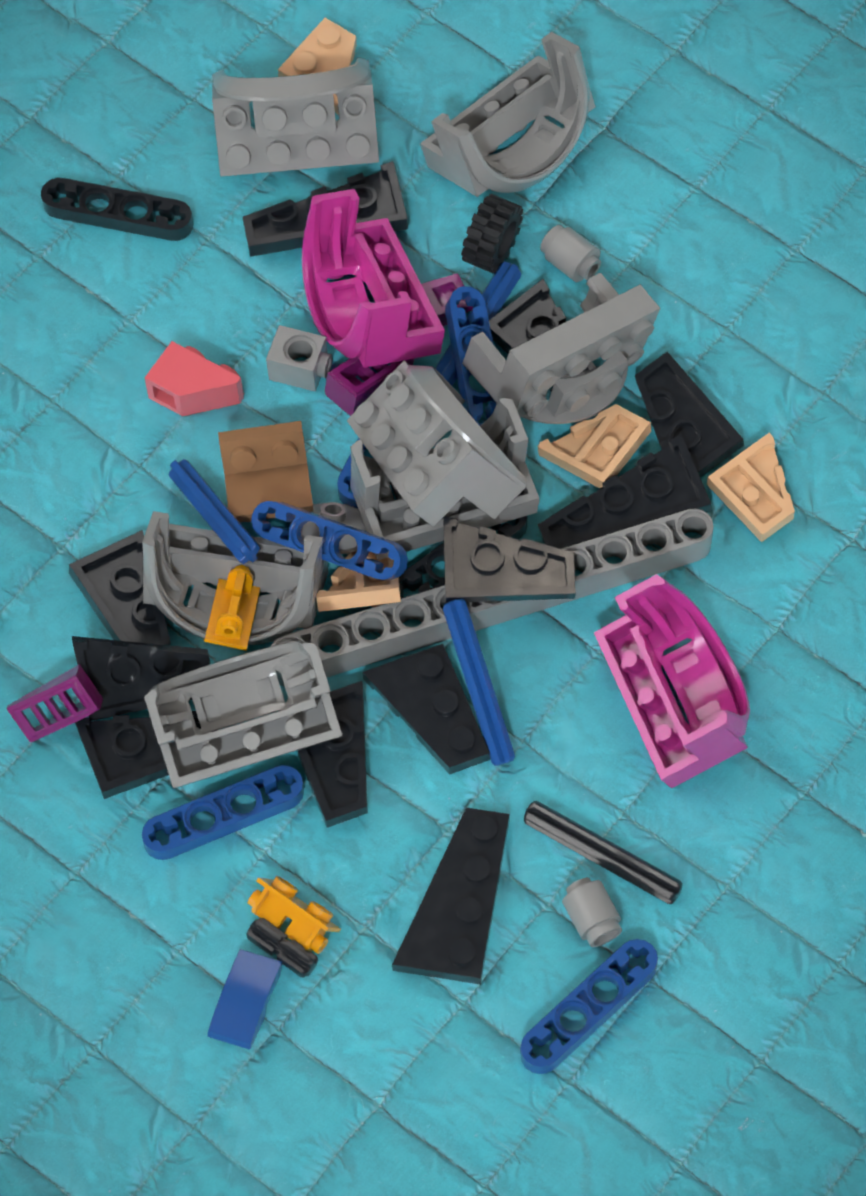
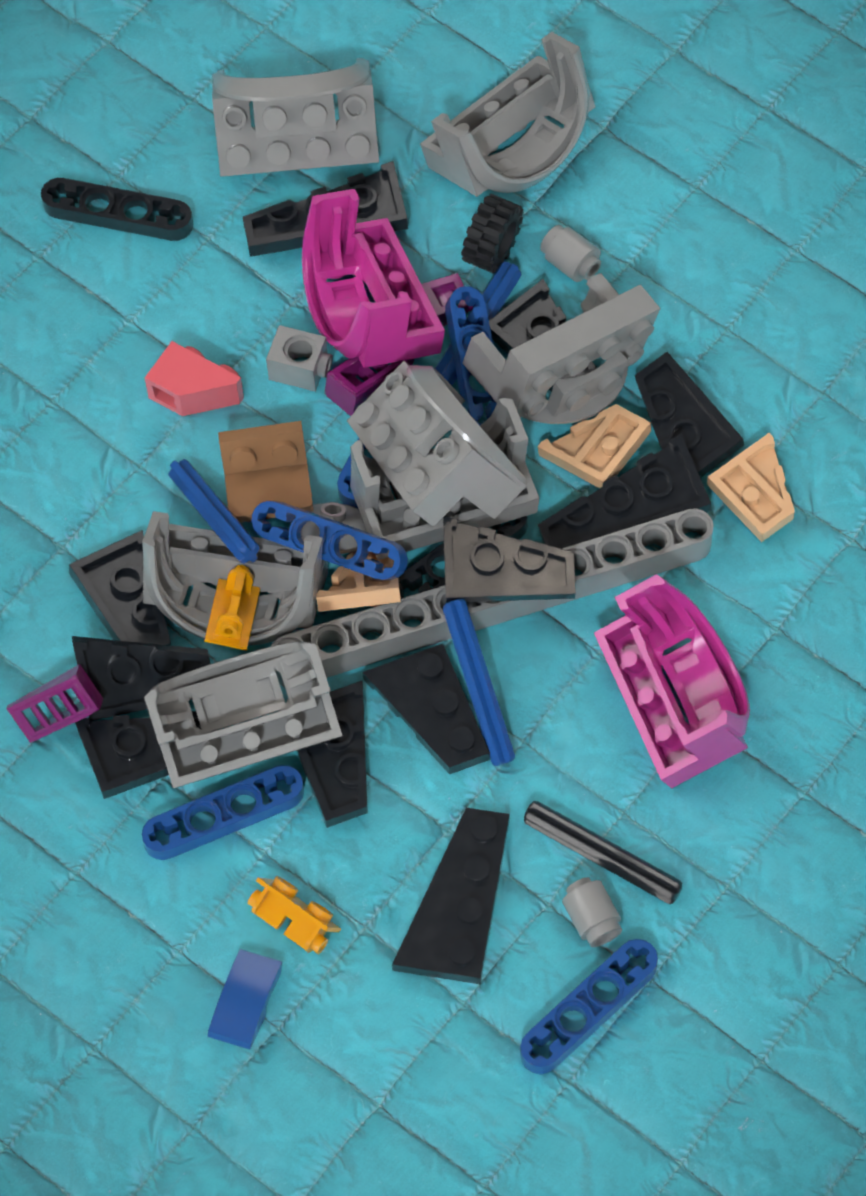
black piece [246,918,318,978] -> none
light nougat wing [278,18,357,115] -> none

